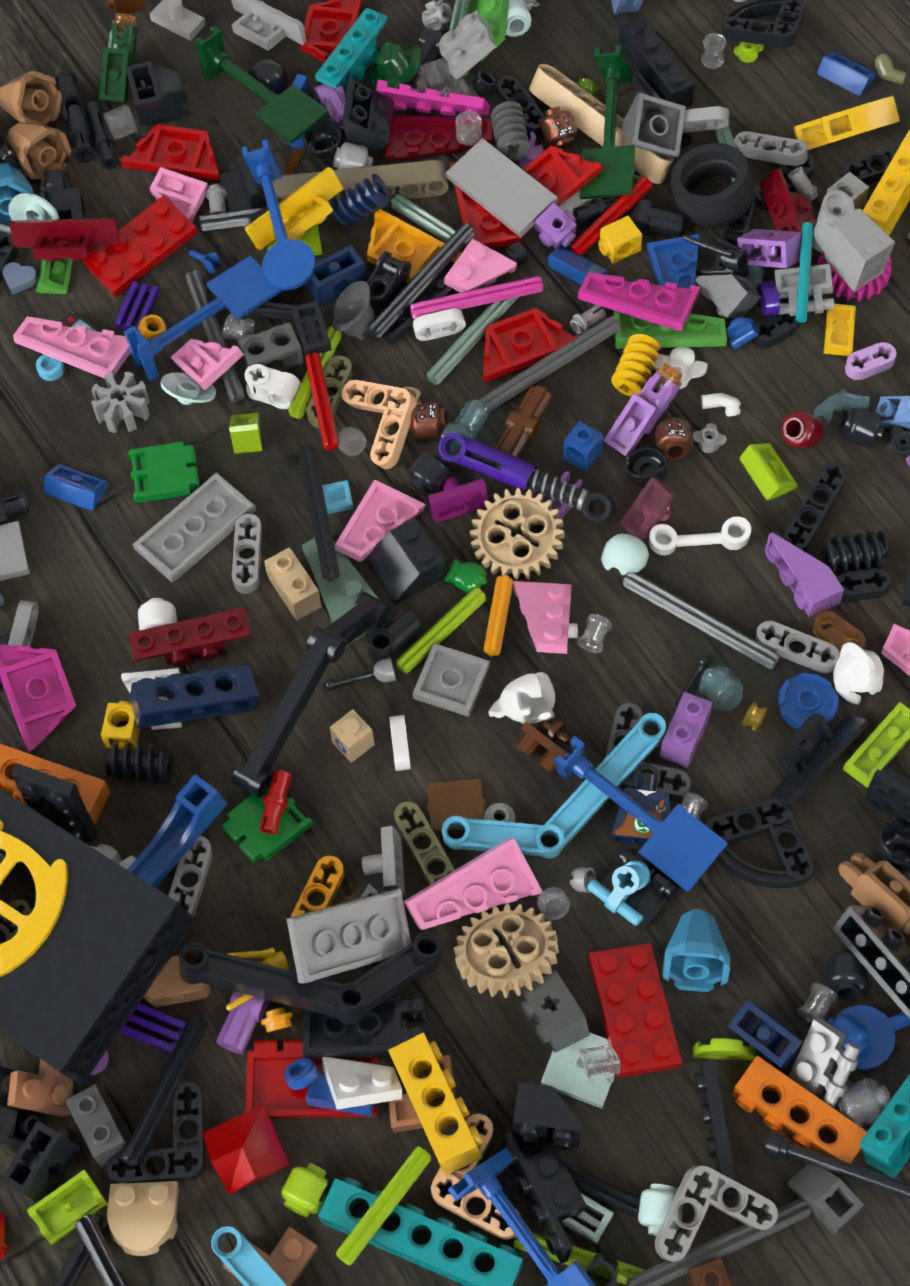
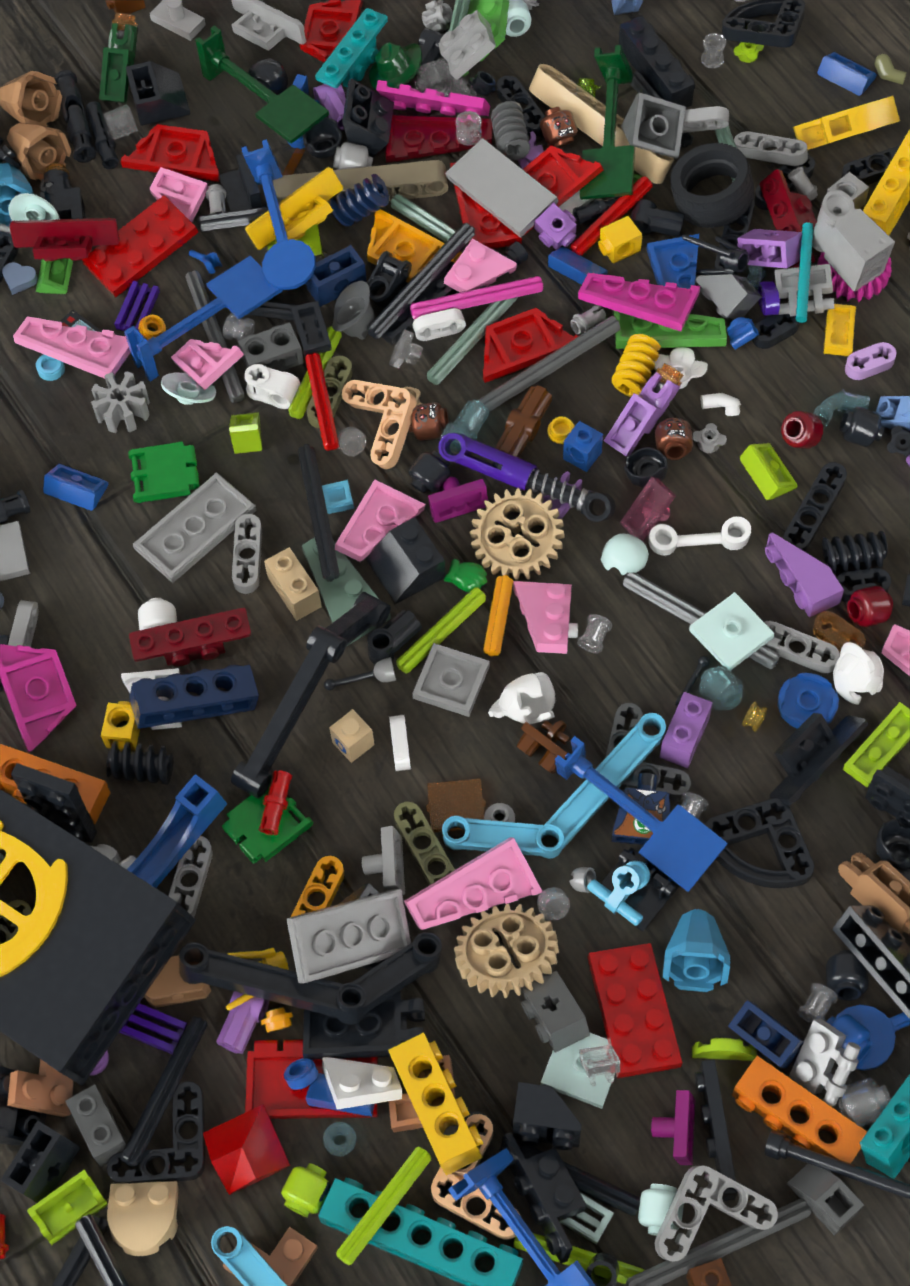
none -> clear light blue plate [323,1122,356,1156]
none -> clear tile [389,329,423,369]
none -> yellow plate [547,417,575,444]
none -> magenta tile [651,1090,696,1165]
none -> light aqua plate [689,592,775,672]
none -> dark red head [847,586,893,627]

